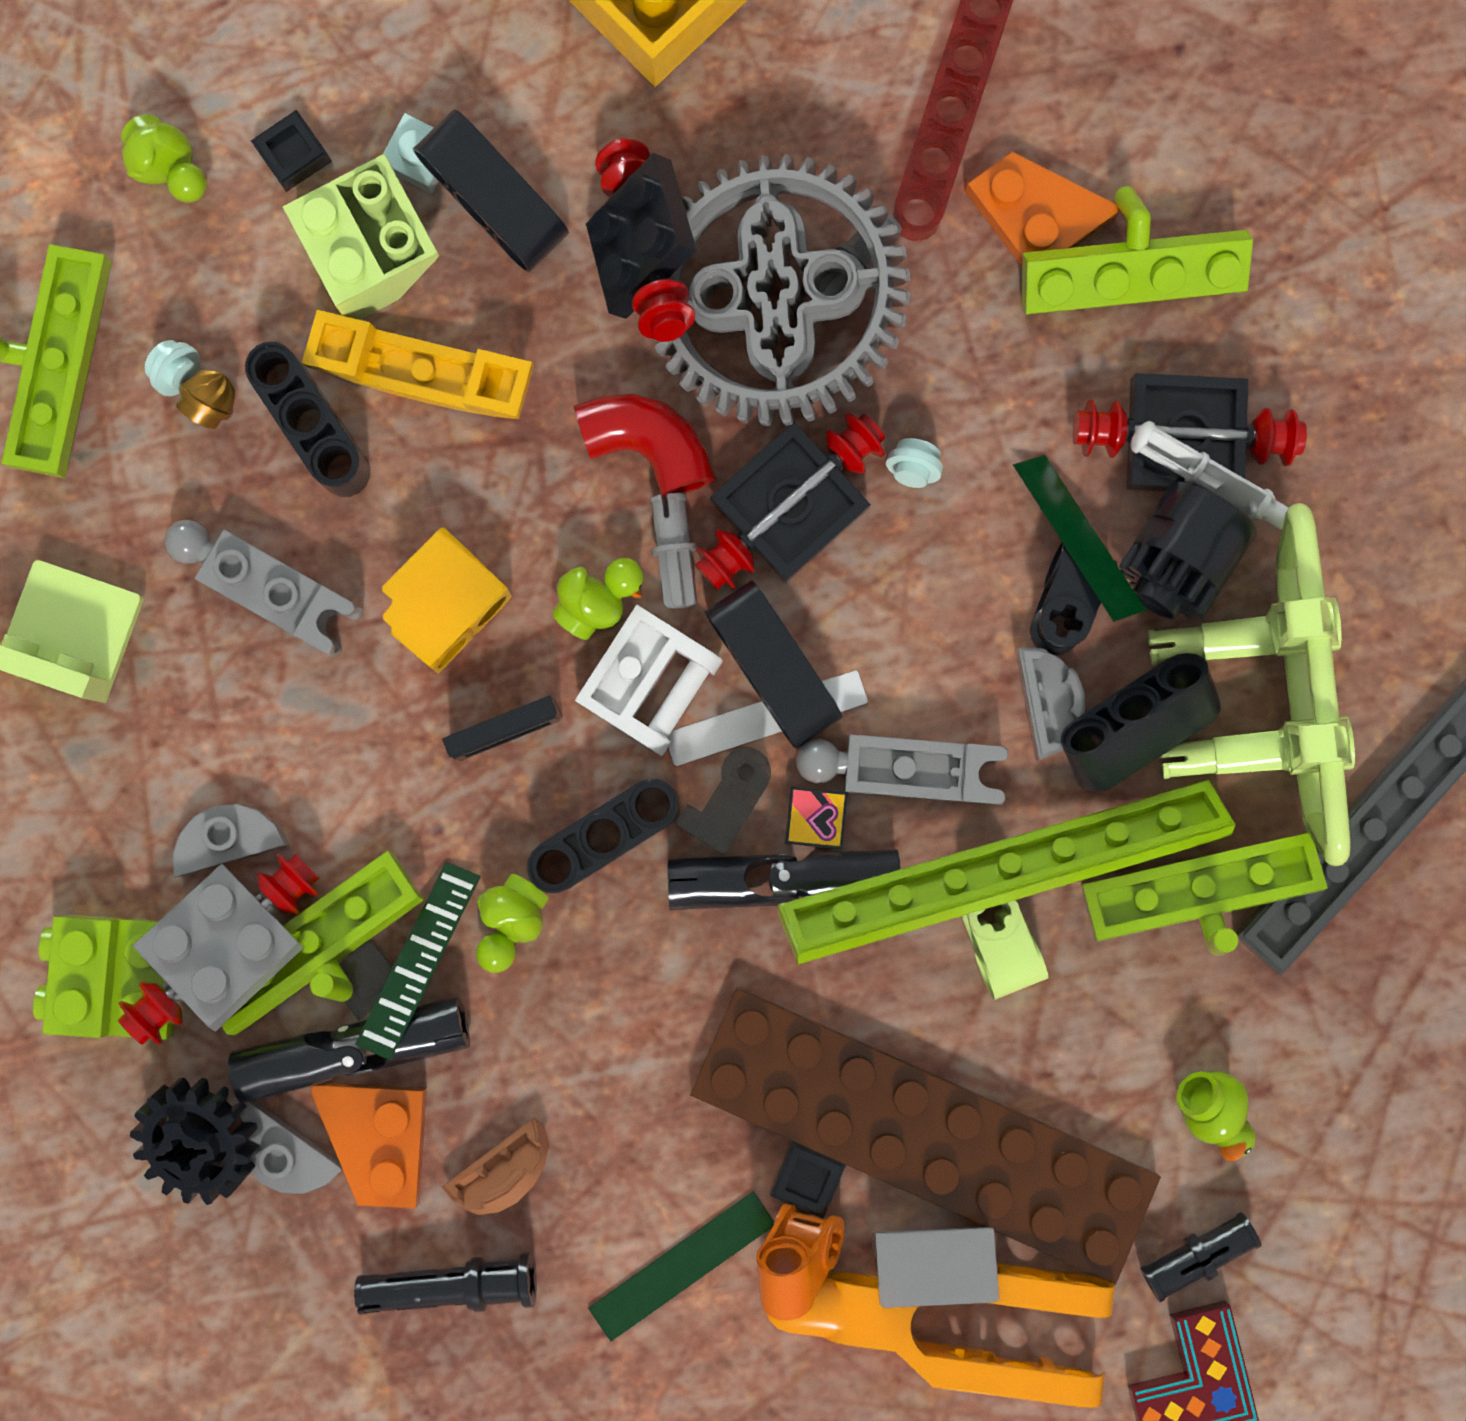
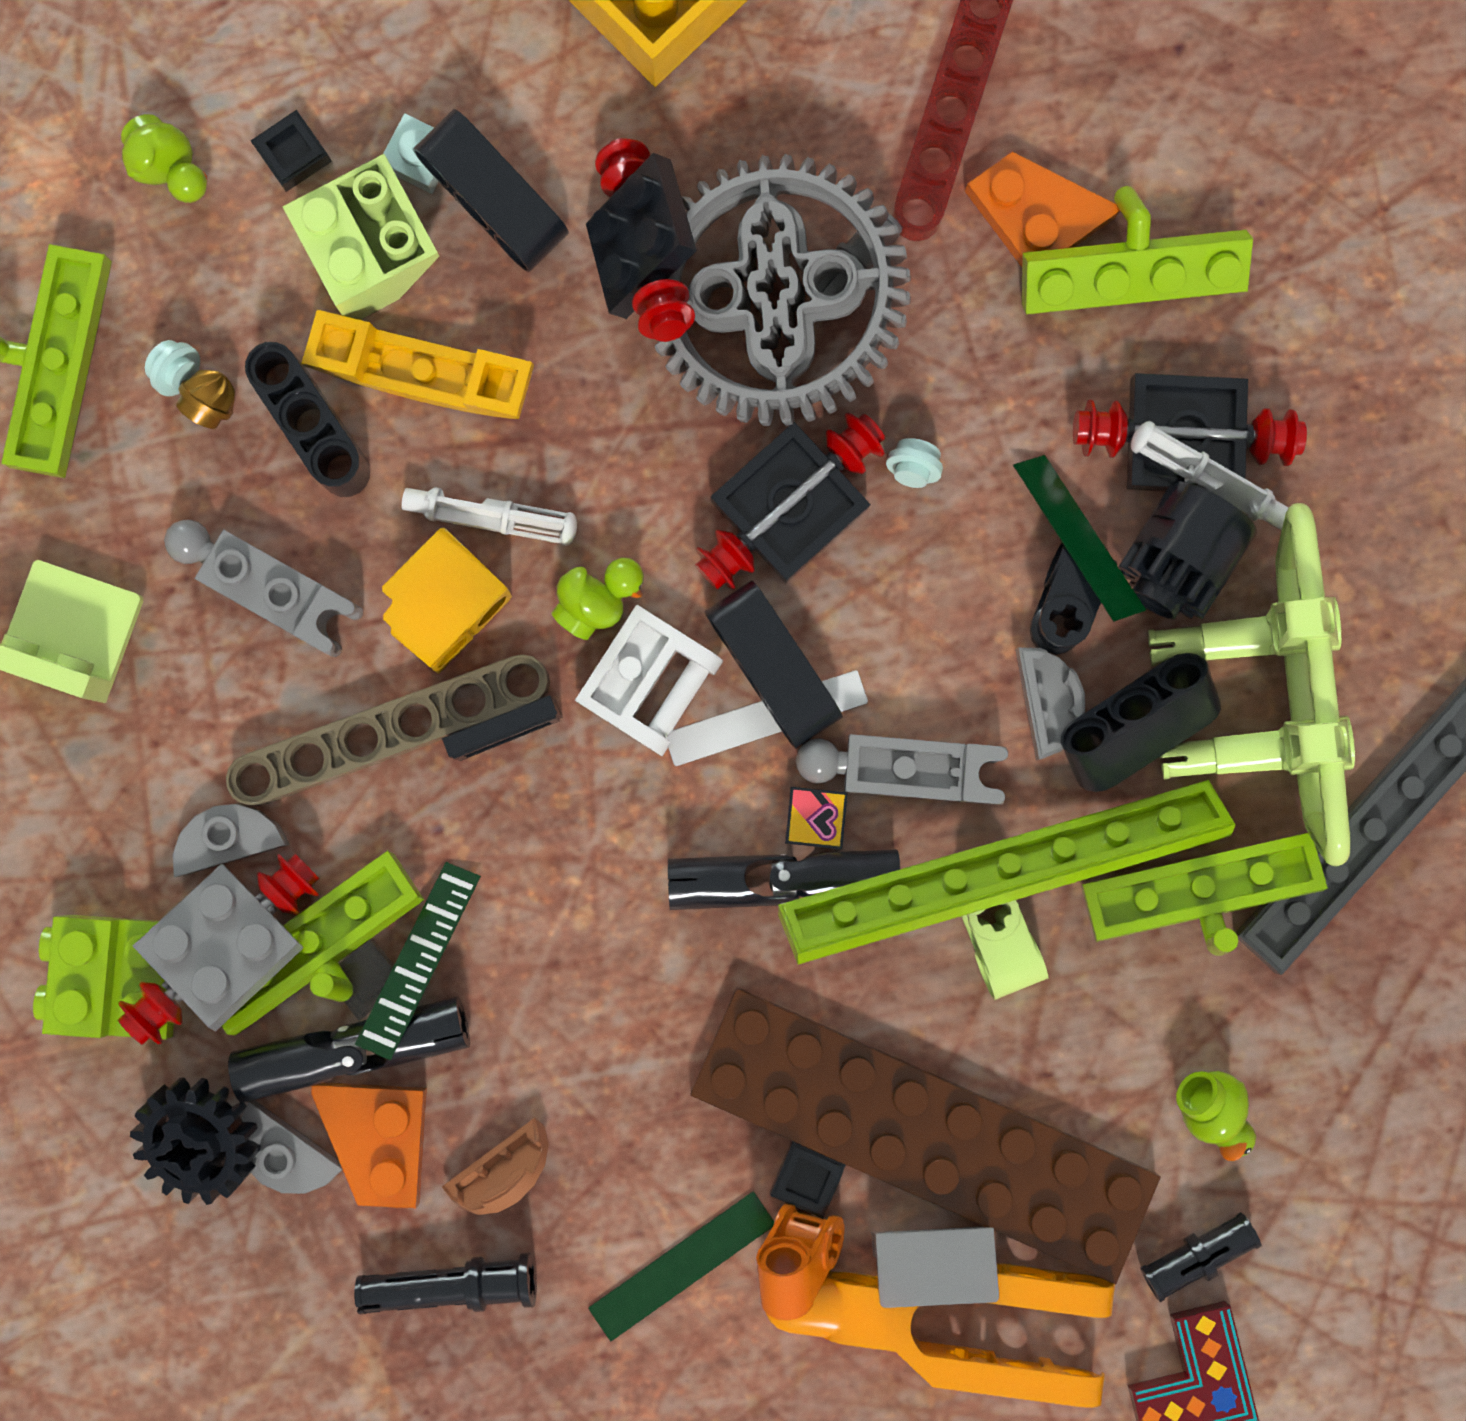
lime animal [476,874,549,973] -> none
black beam [527,779,680,893] -> none
red cylinder [574,394,716,497] -> none
light grey axle [650,493,697,609] -> none
clear smoke leg [676,747,771,855] -> none
none -> dark tan beam [226,654,550,806]
none -> white piece [402,487,577,546]

